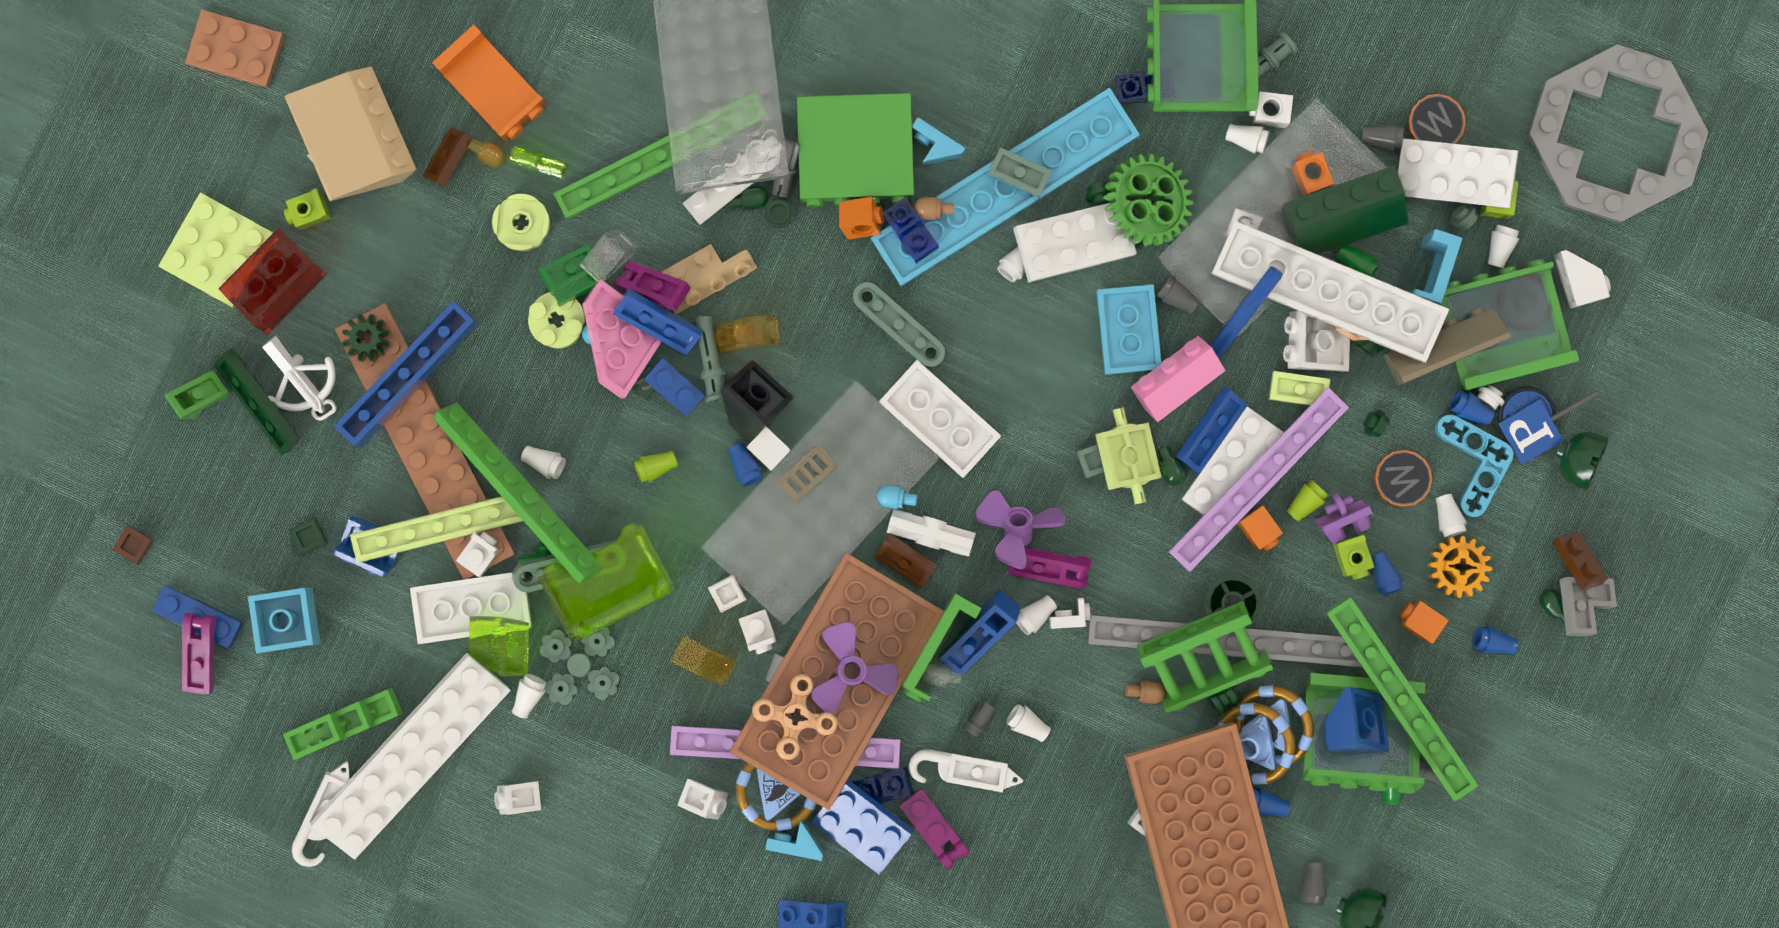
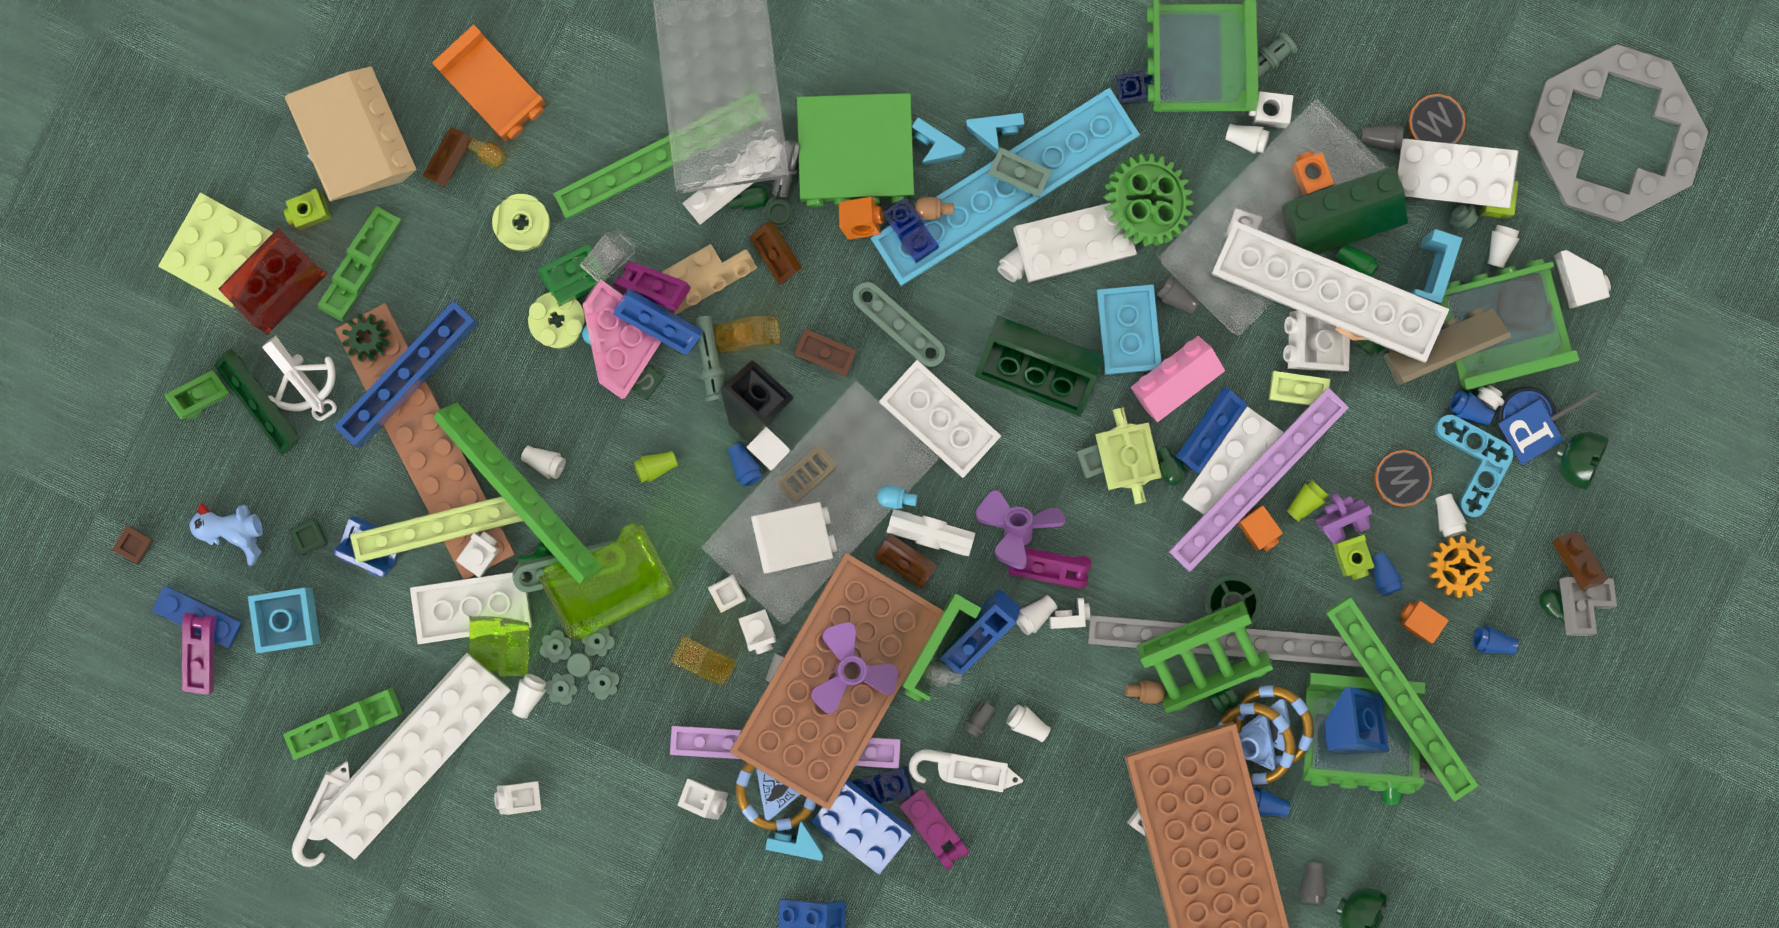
nougat plate [185,10,285,89] -> none
clear neon green axle [510,146,567,178] -> none
blue plate [643,357,705,416] -> none
light nougat gear [752,674,838,760] -> none
dark green plate [1085,182,1111,206] -> none
blue axle [1209,266,1283,358] -> none
dark green plate [1363,410,1389,437] -> none
none -> light blue animal [189,503,263,566]
none -> bright green slope [317,206,401,322]
none -> reddish brown plate [749,221,803,285]
none -> white slope [751,502,837,574]
none -> reddish brown plate [794,329,857,377]
none -> medium azure slope [966,113,1024,154]
none -> dark green slope [974,316,1104,417]

